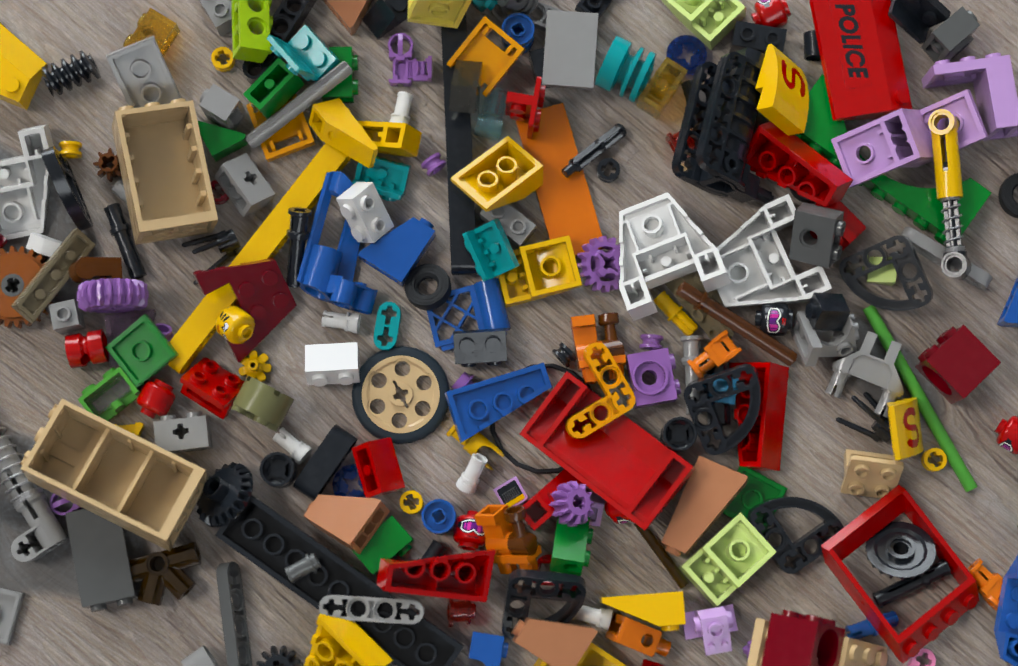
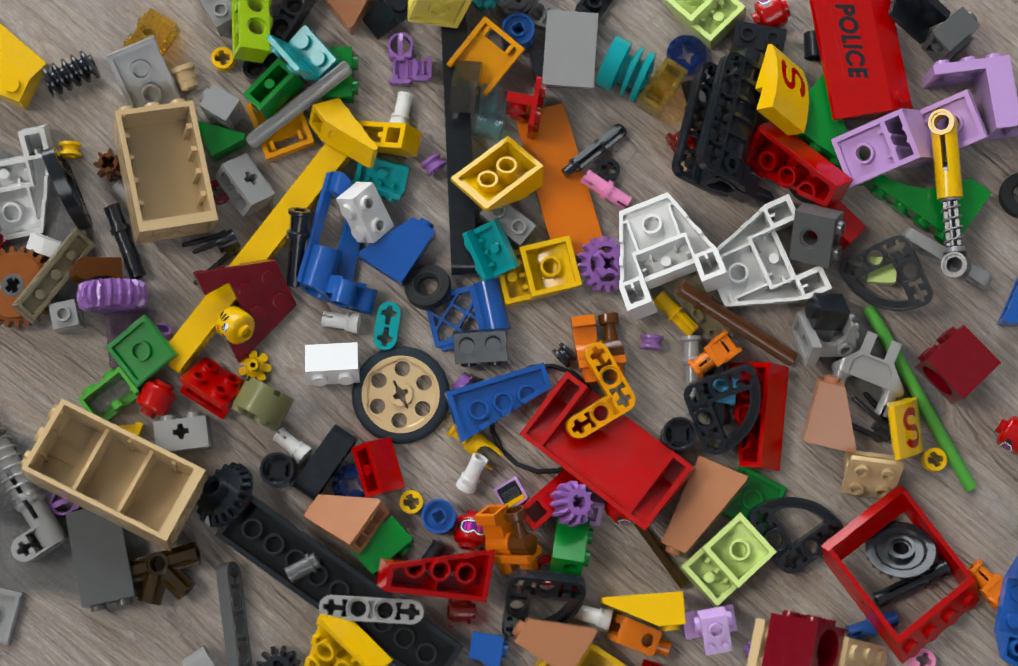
red wheel [65,329,110,369] -> none
medium lavender brick [626,348,681,409] -> none
black head [755,303,793,336] -> none
none -> tan piece [170,62,199,92]
none -> bright pink pin [580,169,632,210]
none -> nougat slope [802,374,856,454]

